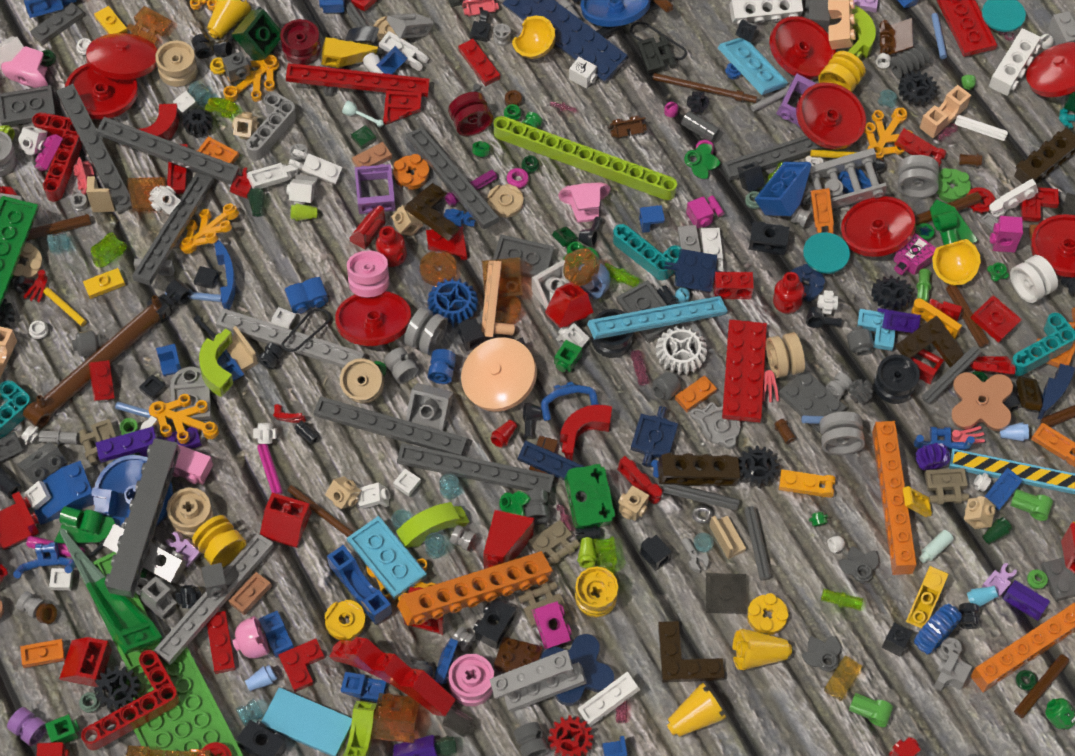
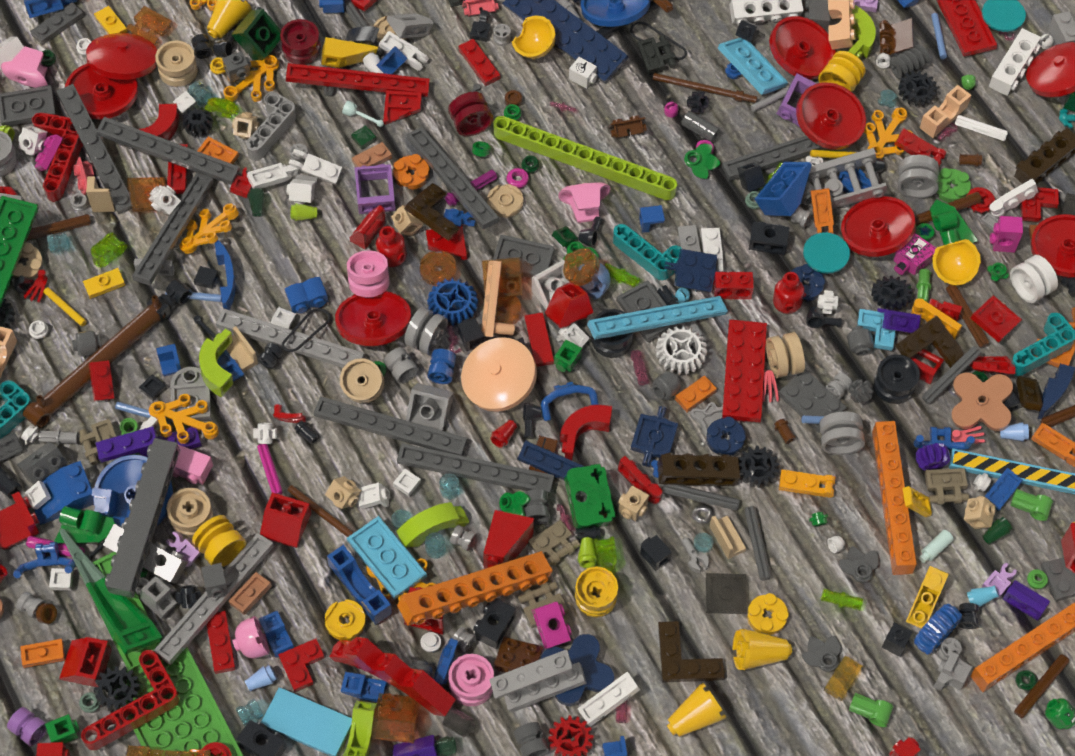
green wheel [522,112,543,128] -> none
dark pink brick [686,195,724,229] -> none
none -> white plate [420,632,441,652]
none -> clear pink hand [447,325,460,353]
none -> red tile [524,312,554,367]
none -> dark blue plate [706,417,746,456]

